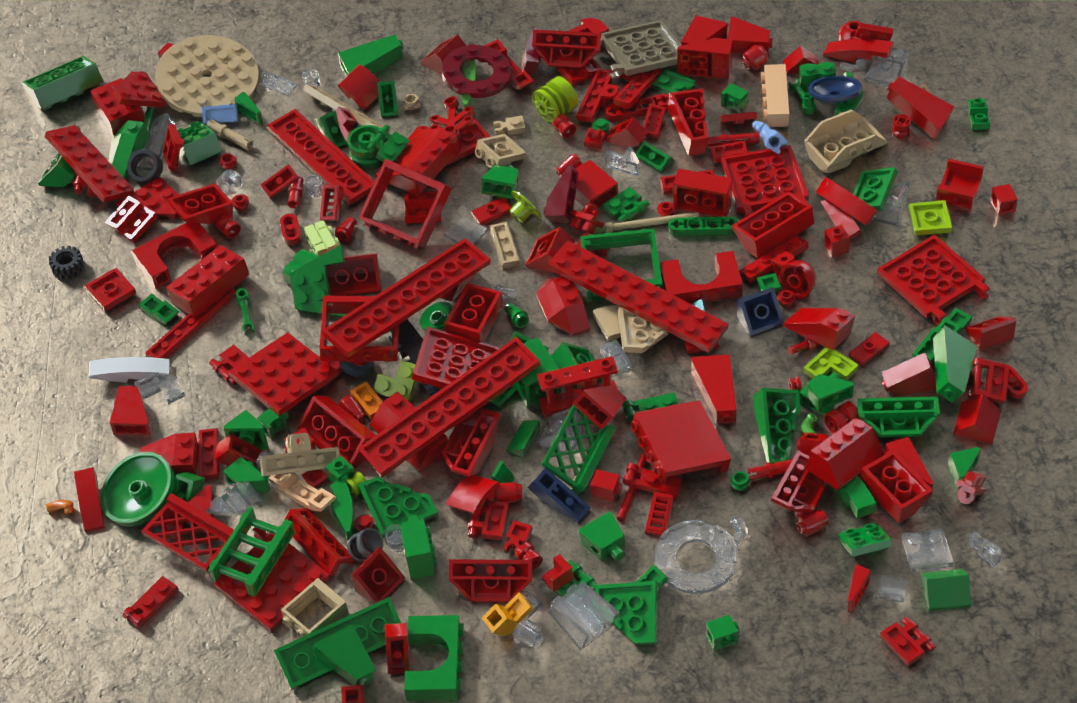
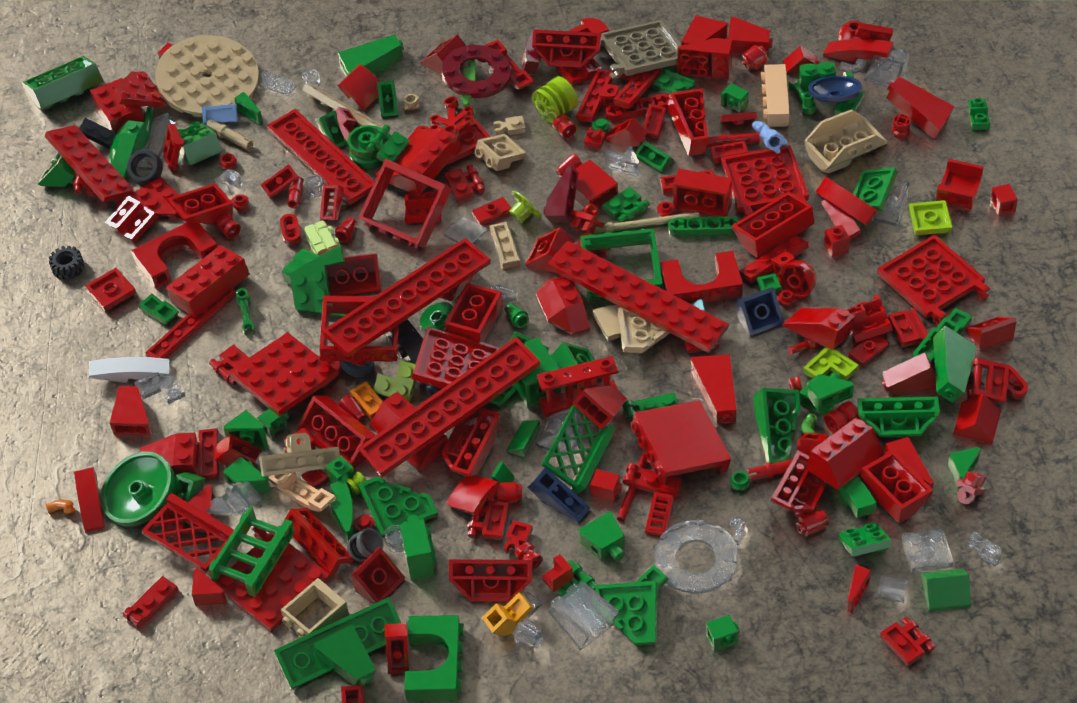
green torso [481,164,519,199] -> none
clear slope [599,339,633,376] -> none
none -> black plate [79,118,117,149]
none -> red slope [192,568,227,606]
none -> red plate [444,164,485,202]
none -> red slope [847,294,893,343]
none -> red plate [888,308,928,347]

